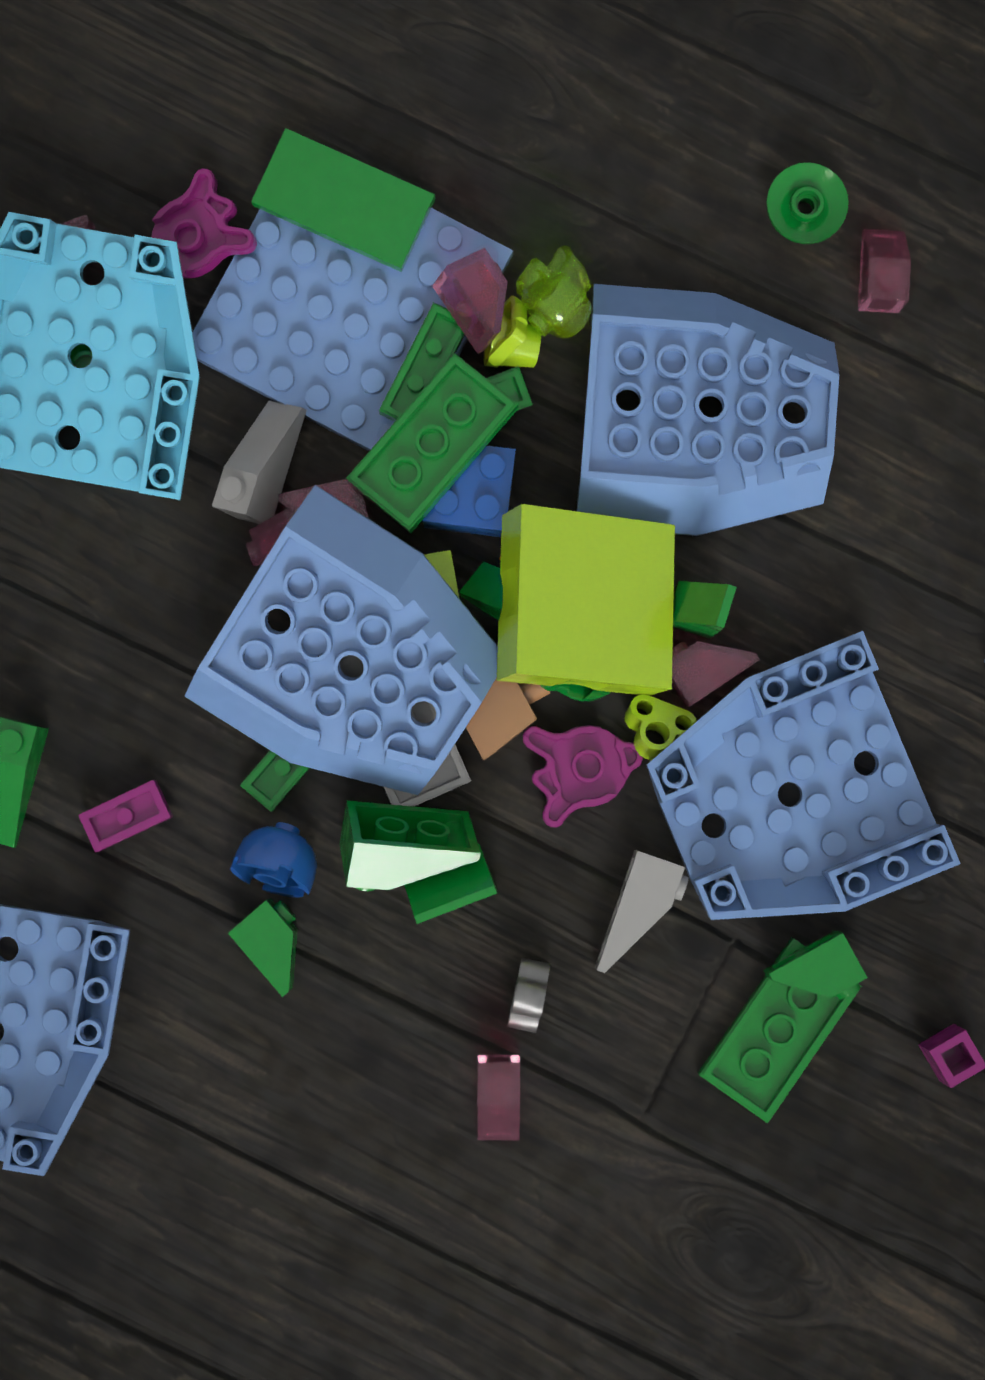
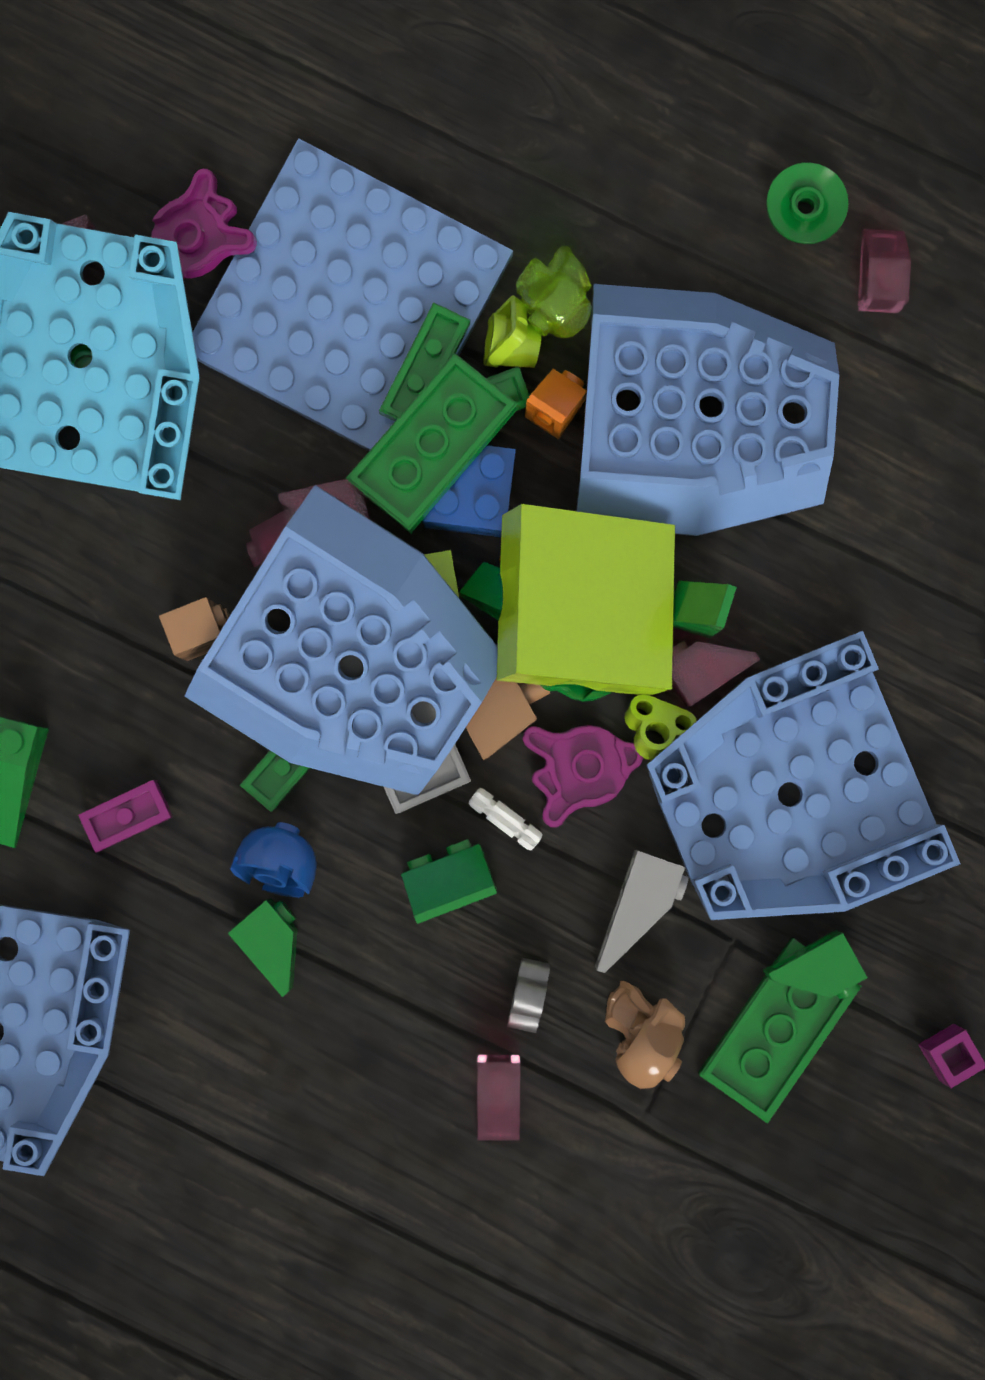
light grey slope [212,401,307,527] -> none
green tile [251,128,435,272] -> none
green slope [339,801,480,891] -> none
clear pink slope [432,248,508,354] -> none
none -> medium nougat brick [159,597,230,661]
none -> white axle [469,788,542,850]
none -> orange slope [525,369,587,439]
none -> medium nougat head [605,981,685,1089]

